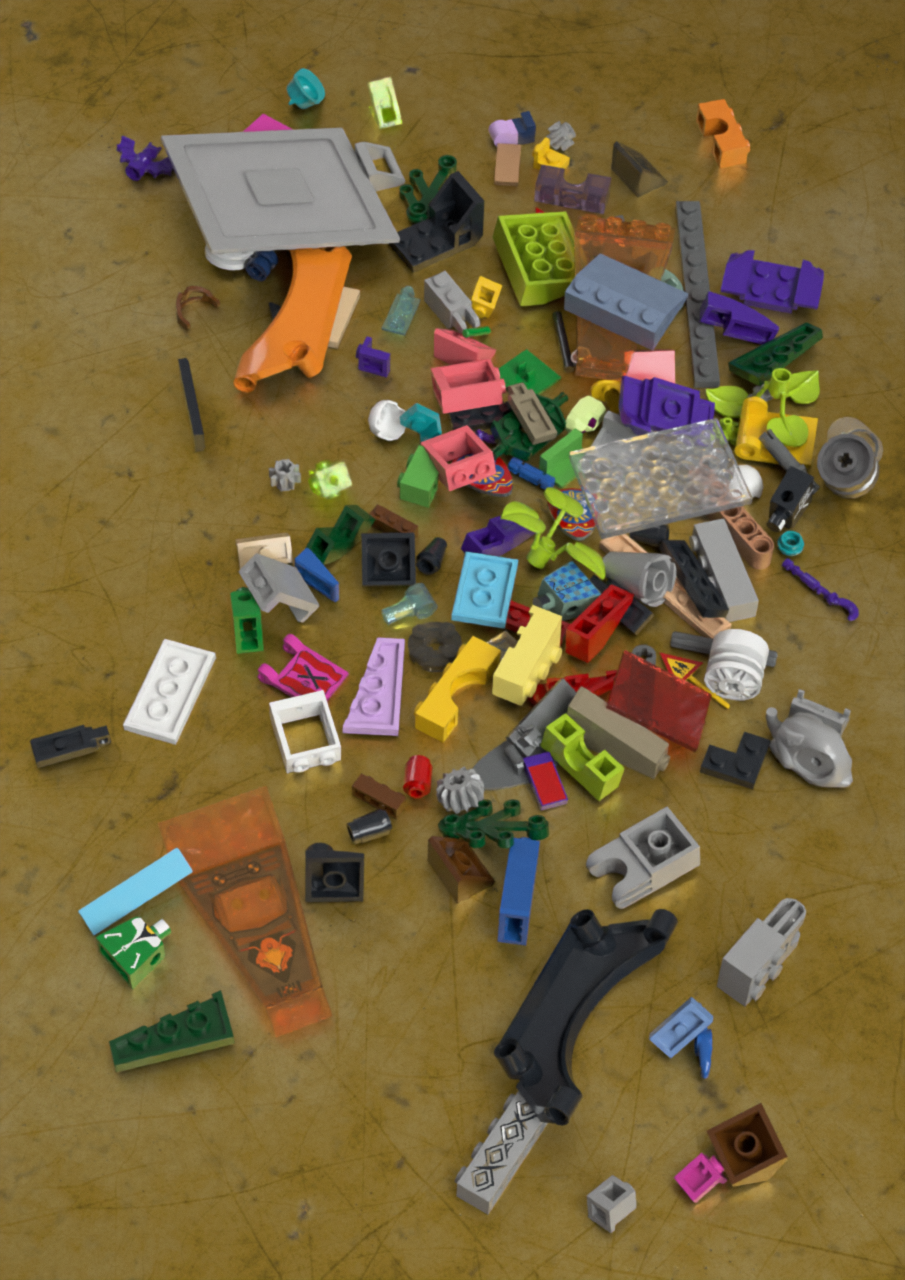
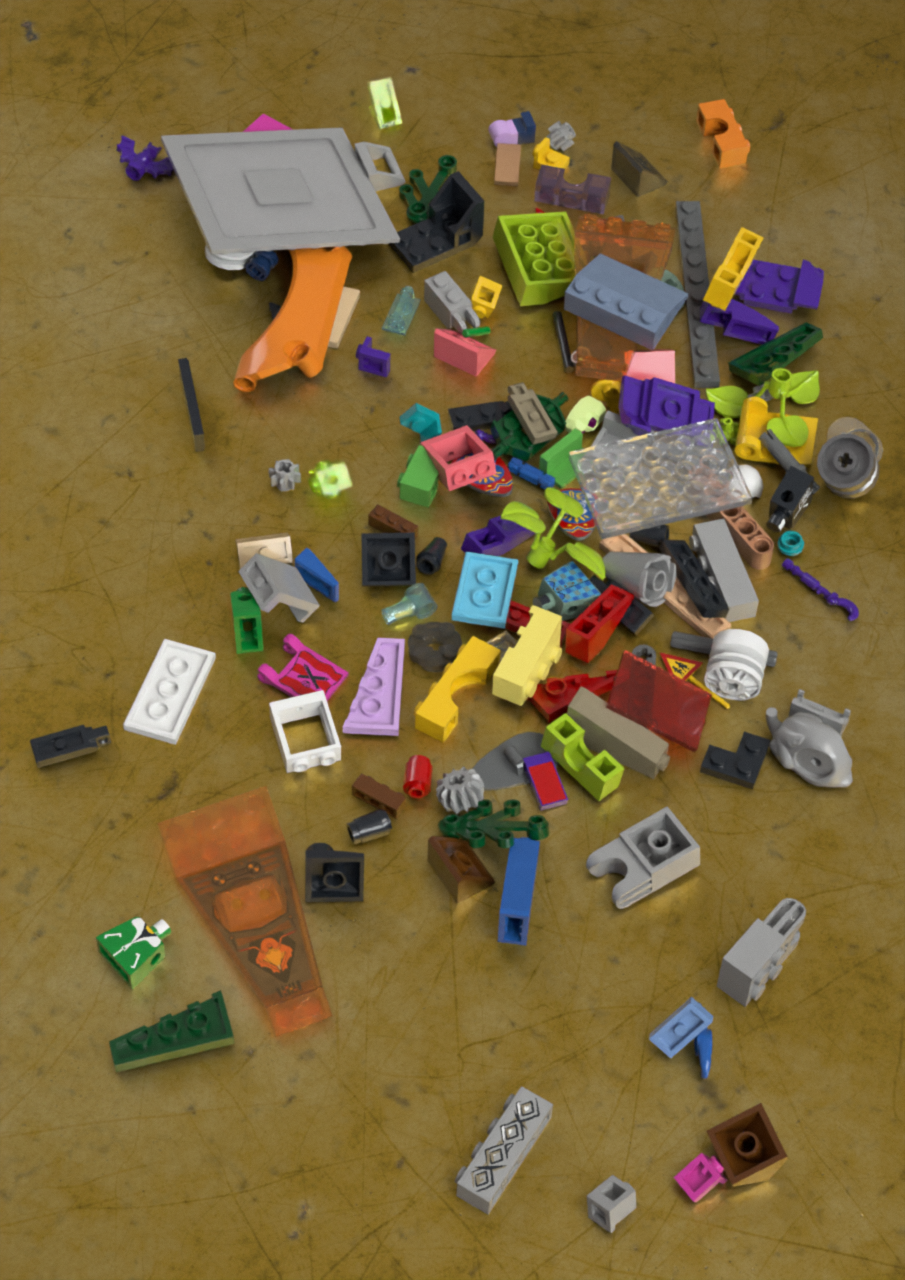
medium azure tile [78,847,193,936] -> none
reddish brown helmet [176,286,220,330] -> none
teal piece [286,68,325,109] -> none
dark green brick [304,505,375,565] -> none
white hair [368,400,406,441] -> none
coral window [431,359,506,414] -> none
black panel [494,909,678,1126] -> none
green piece [498,349,561,395] -> none
dark grey hinge [505,678,577,758] -> none
none -> yellow arch [703,227,764,311]

